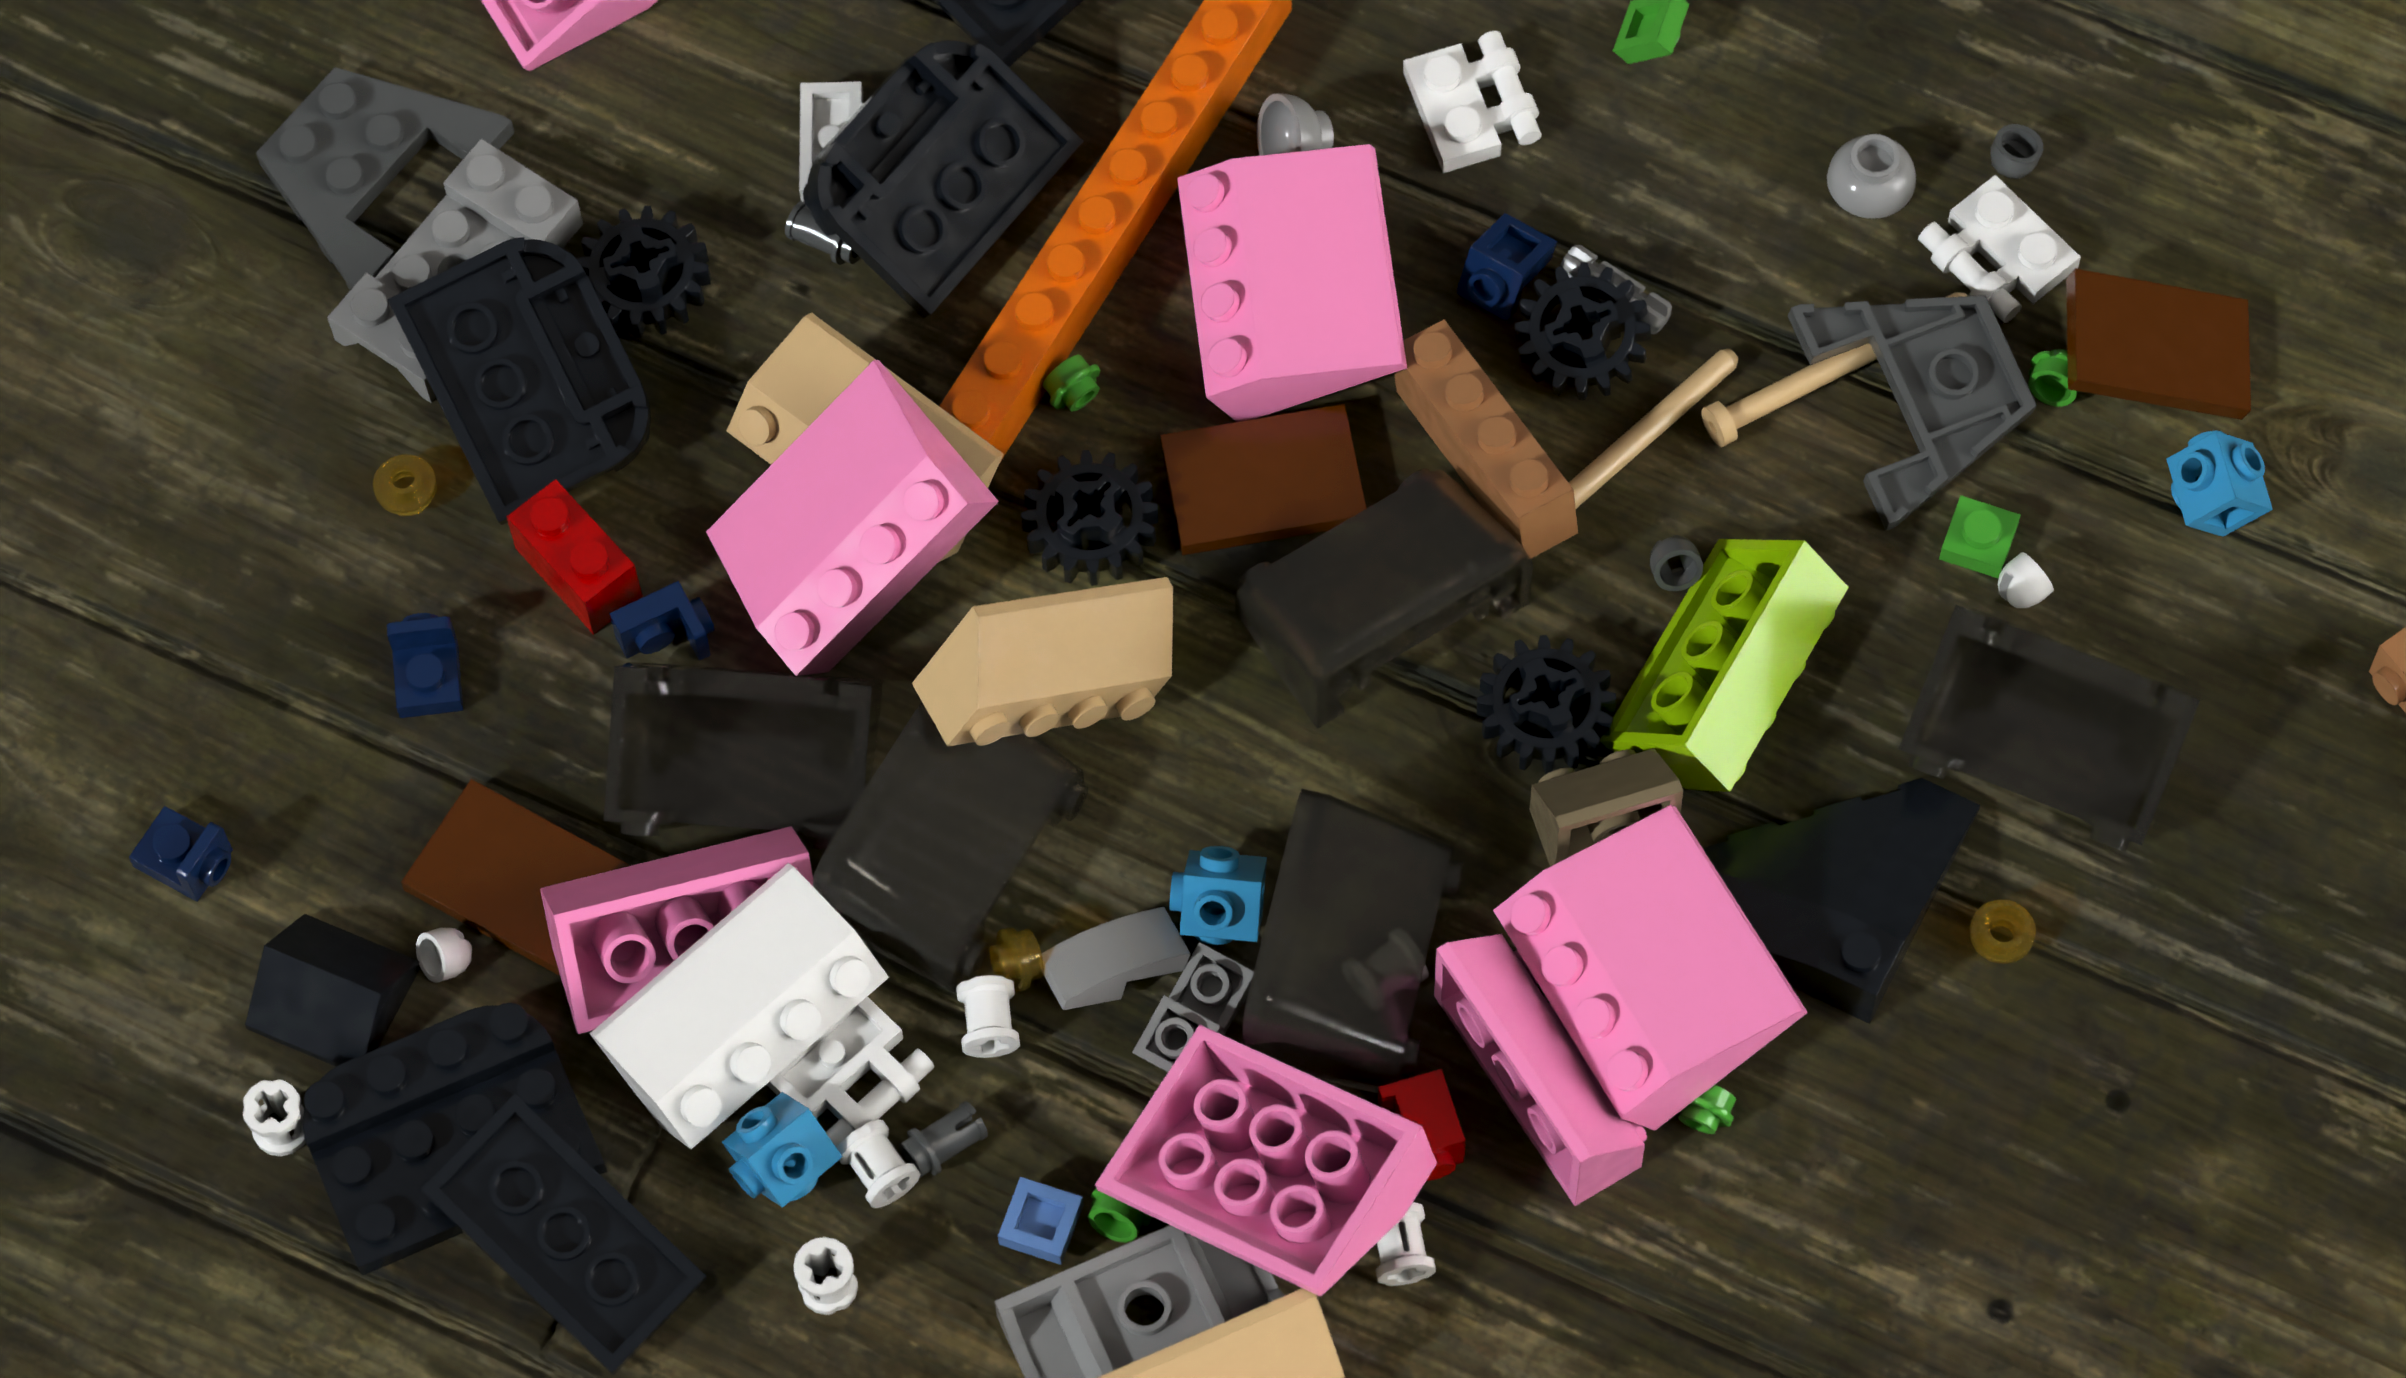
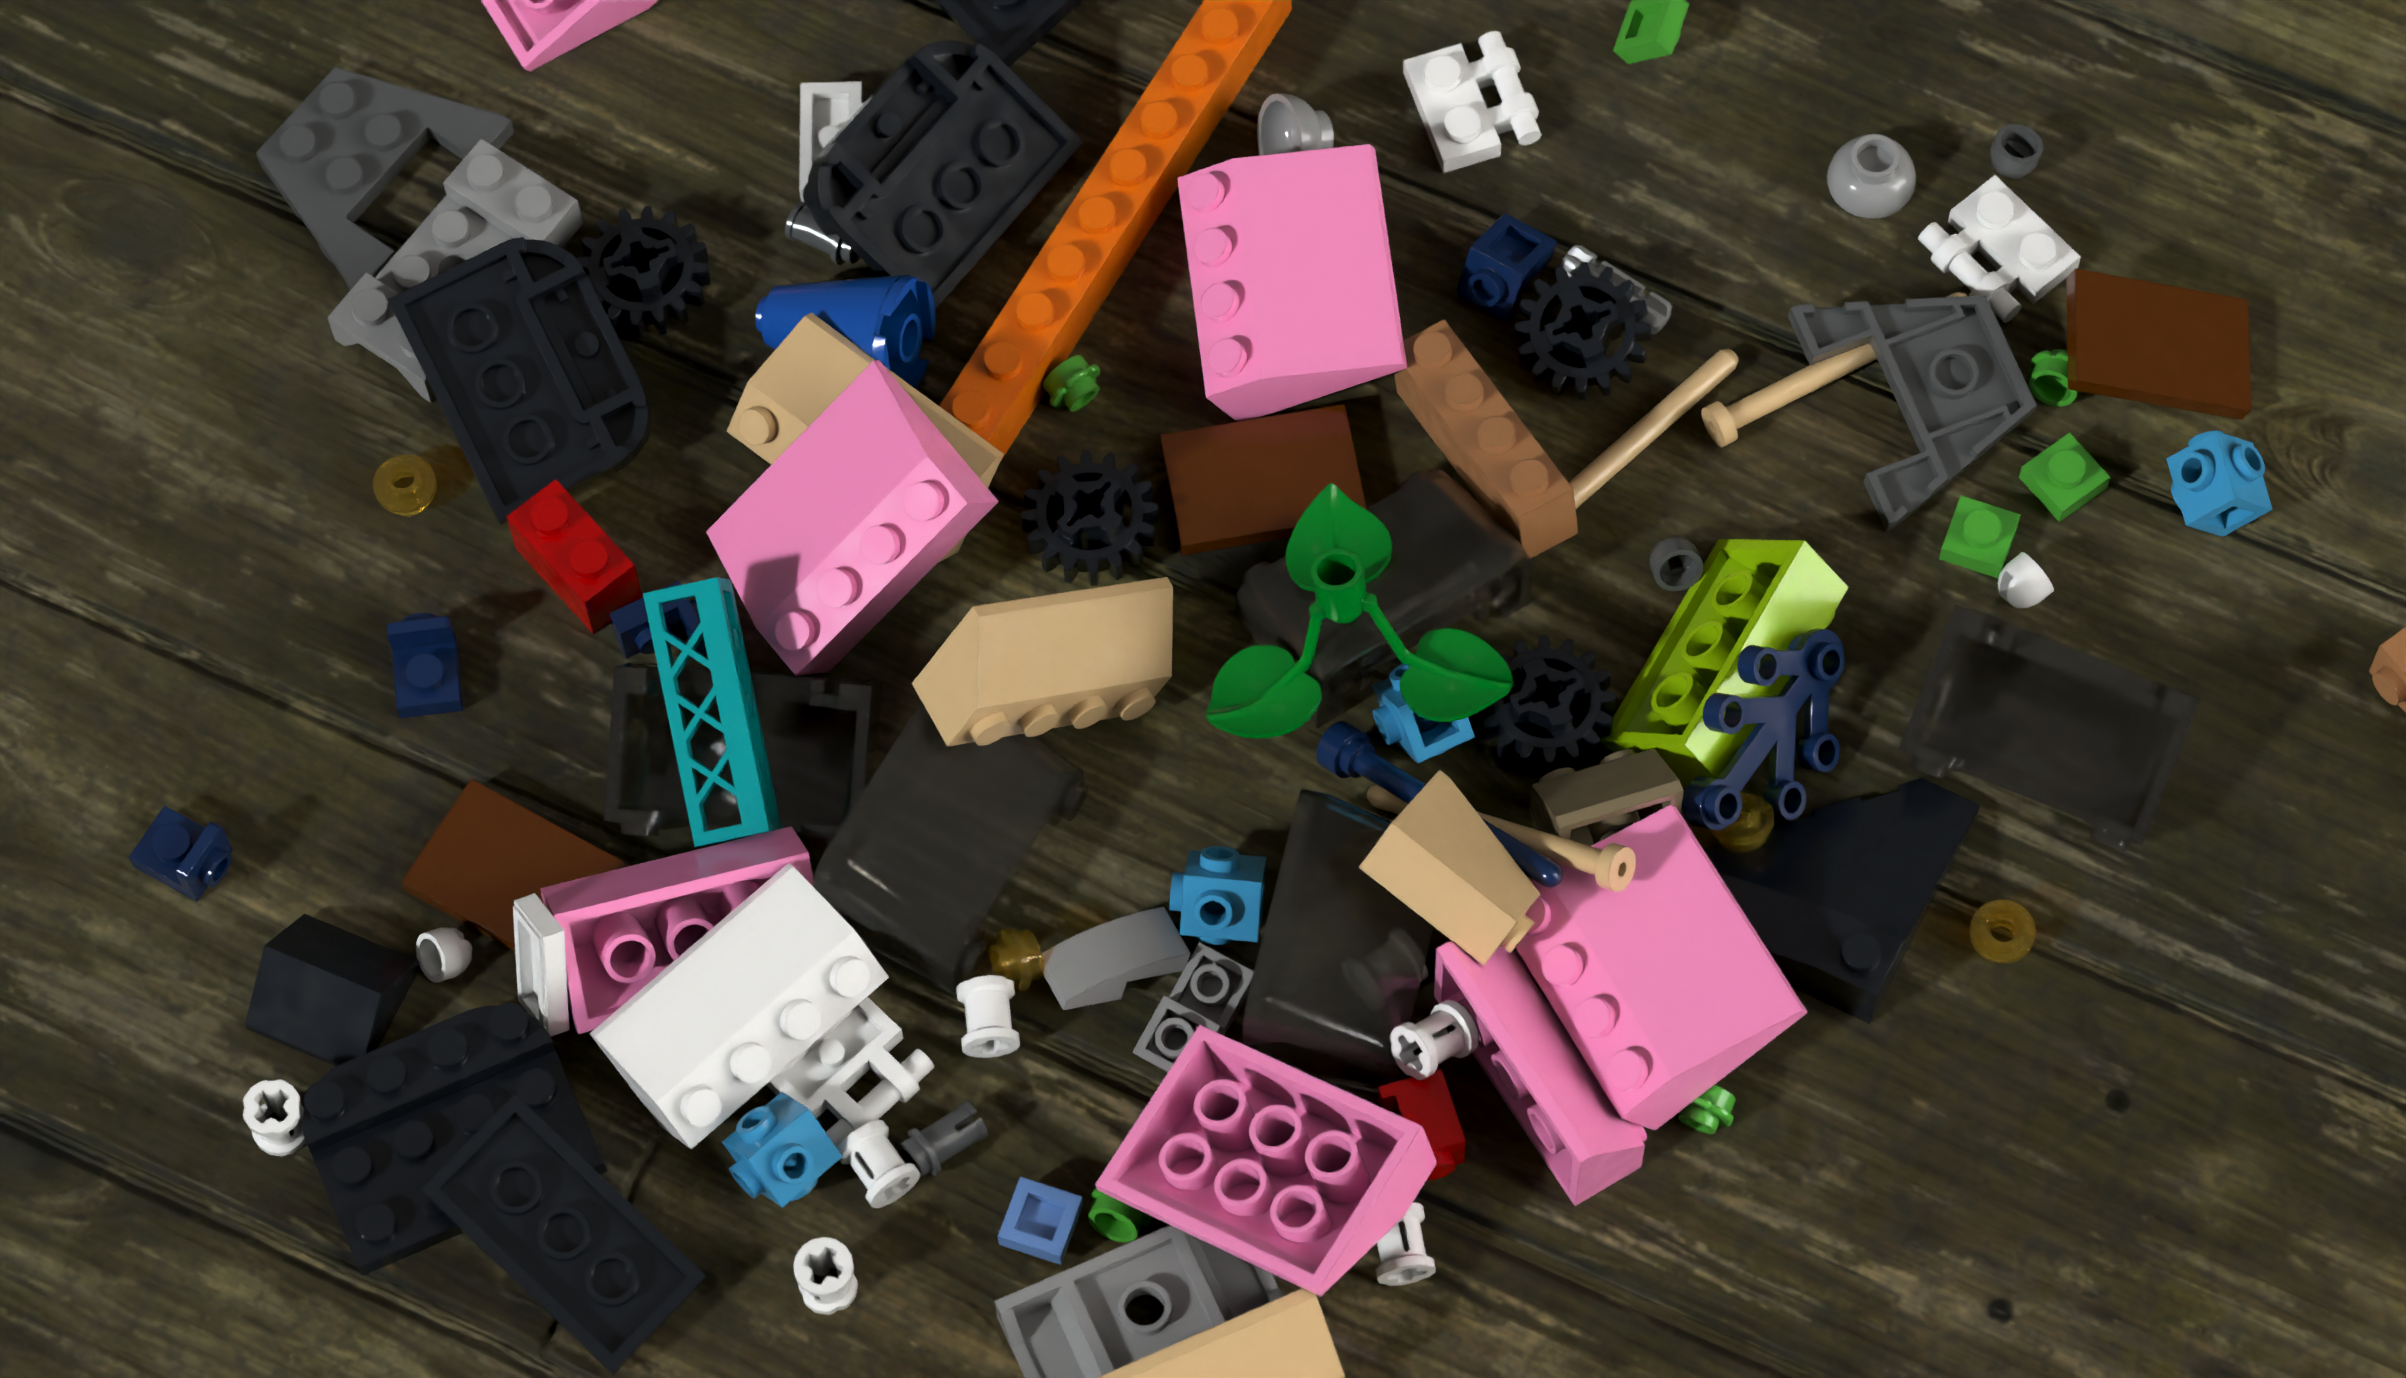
none -> white tile [513,893,569,1037]
none -> teal fence [643,577,782,847]
none -> blue cone [755,275,936,390]
none -> green plant [1205,483,1514,739]
none -> dark blue piece [1316,721,1563,888]
none -> tan slope [1359,770,1540,966]
none -> tan bar [1367,784,1636,892]
none -> dark azure brick [1372,664,1475,764]
none -> white bush [1390,1000,1479,1080]
none -> dark blue plant [1682,628,1845,830]
none -> clear yellow plate [1711,793,1775,852]
none -> bright green plate [2019,433,2111,522]

